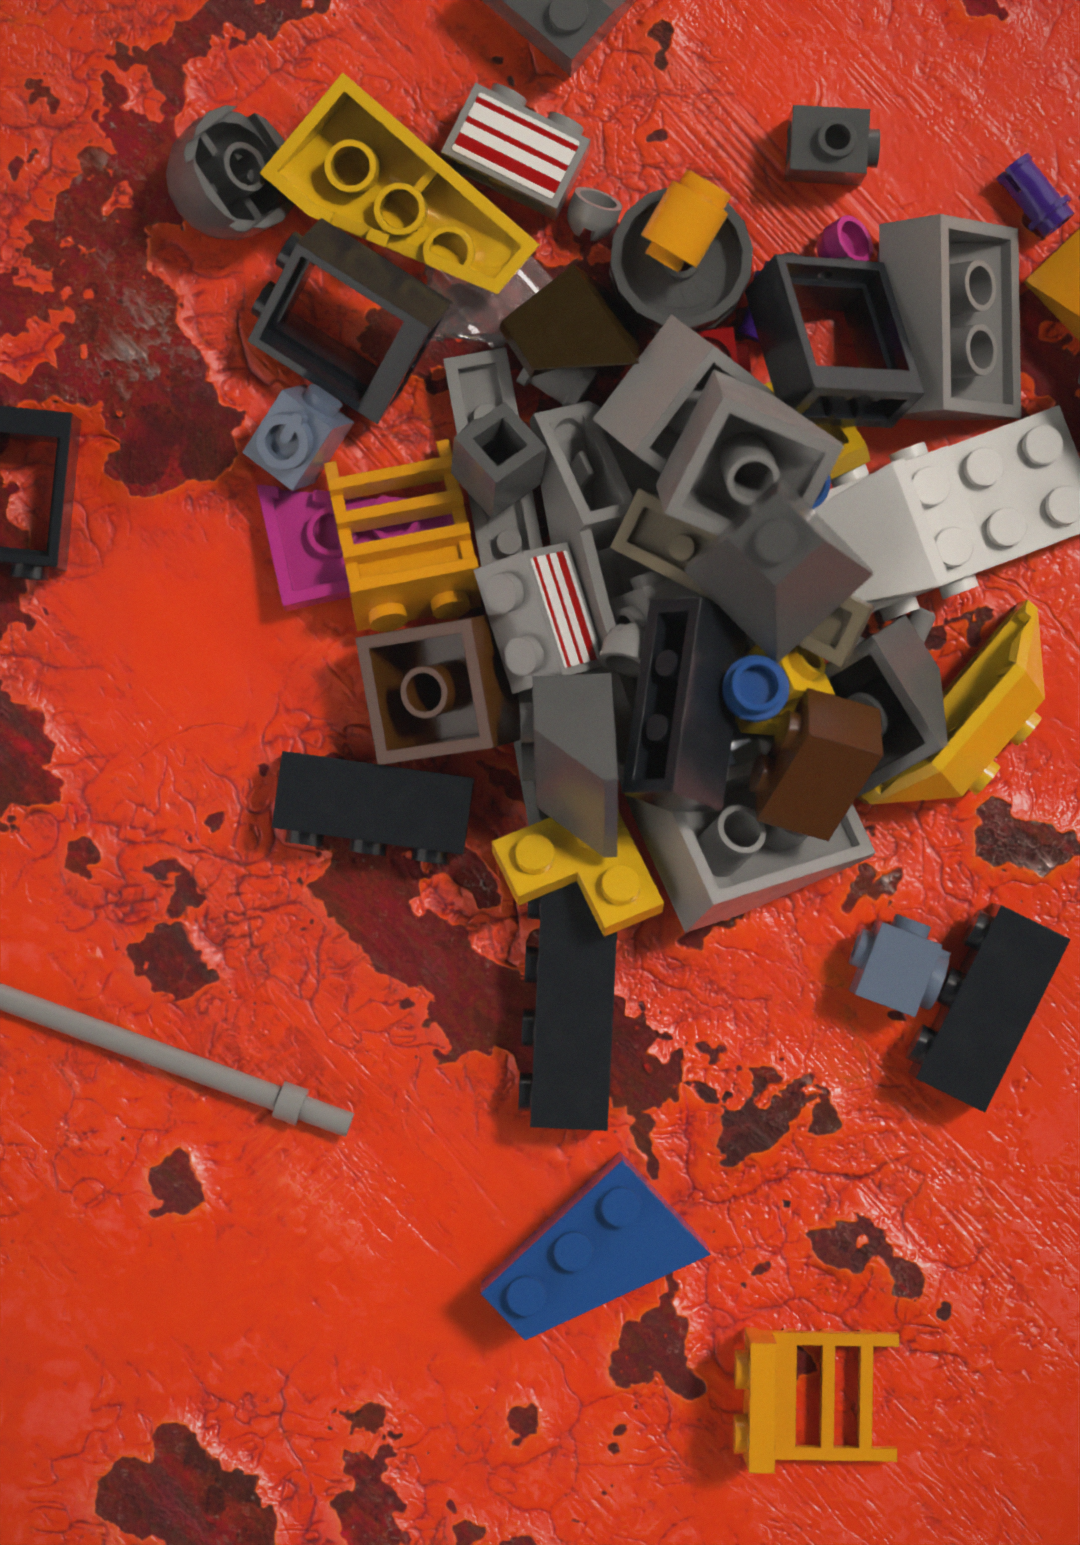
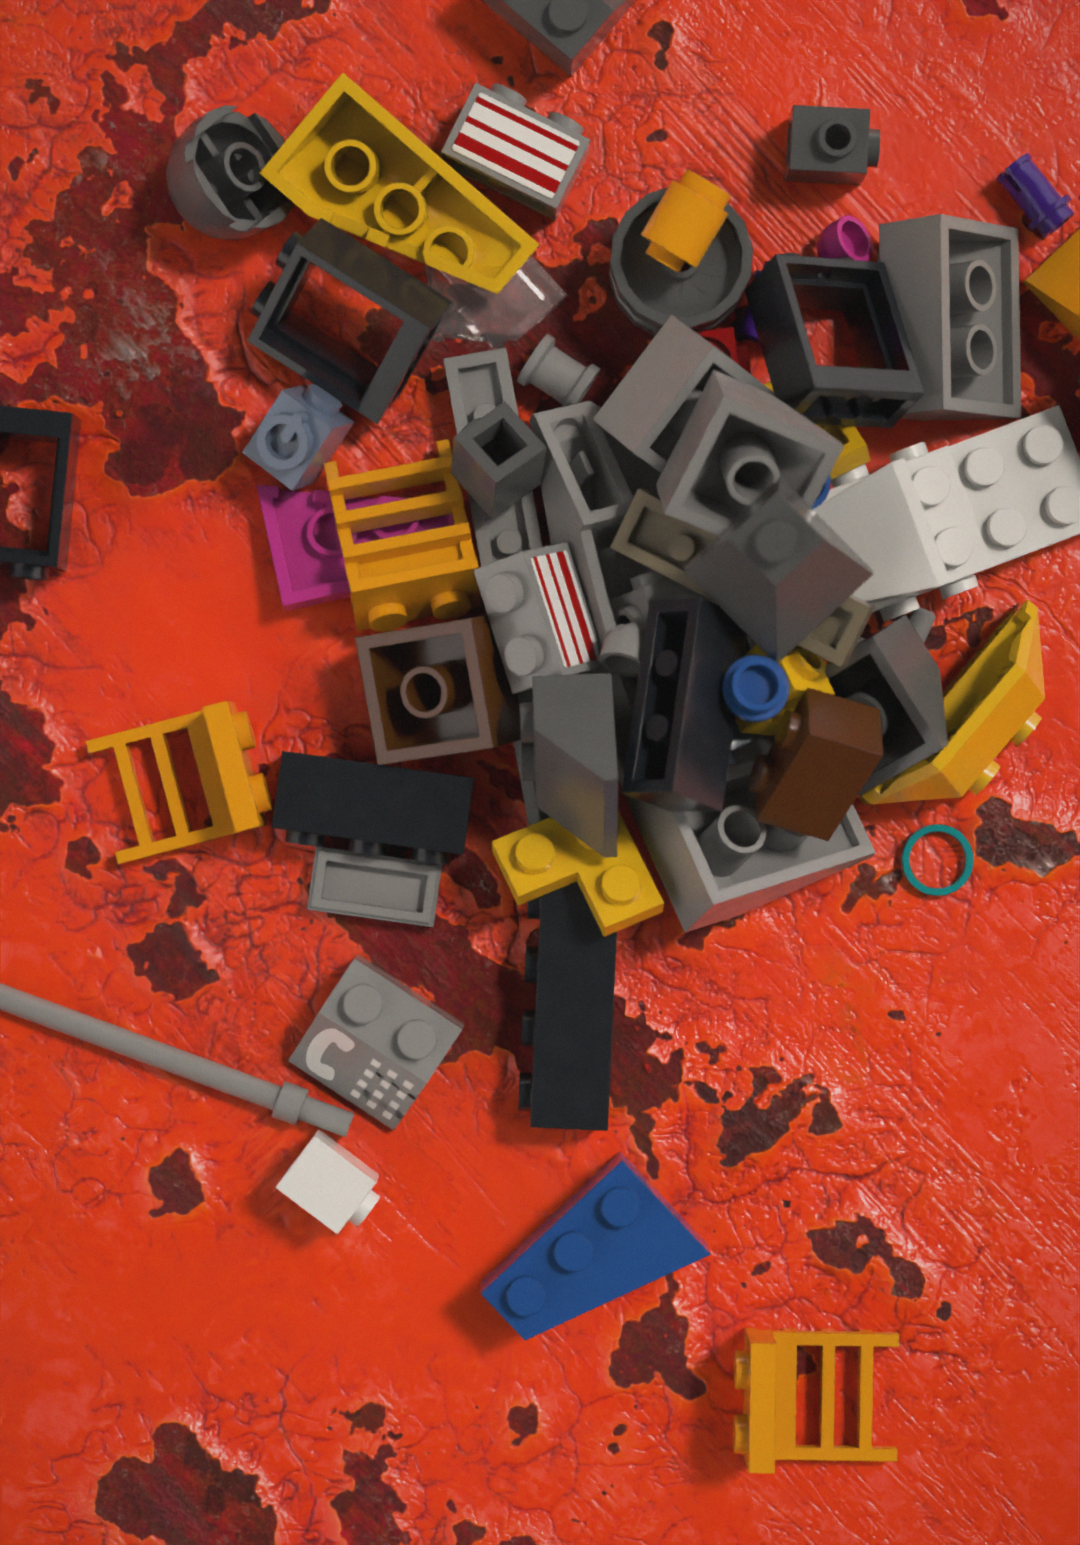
dark brown slope [499,264,639,378] -> none
light grey hinge [567,187,623,241] -> none
sand blue brick [849,913,951,1017] -> none
black brick [906,903,1071,1113] -> none
none -> light orange plate [85,701,273,864]
none -> white brick [275,1129,381,1234]
none -> light grey slope [288,954,464,1130]
none -> light grey tile [307,846,443,927]
none -> teal piece [901,824,974,896]

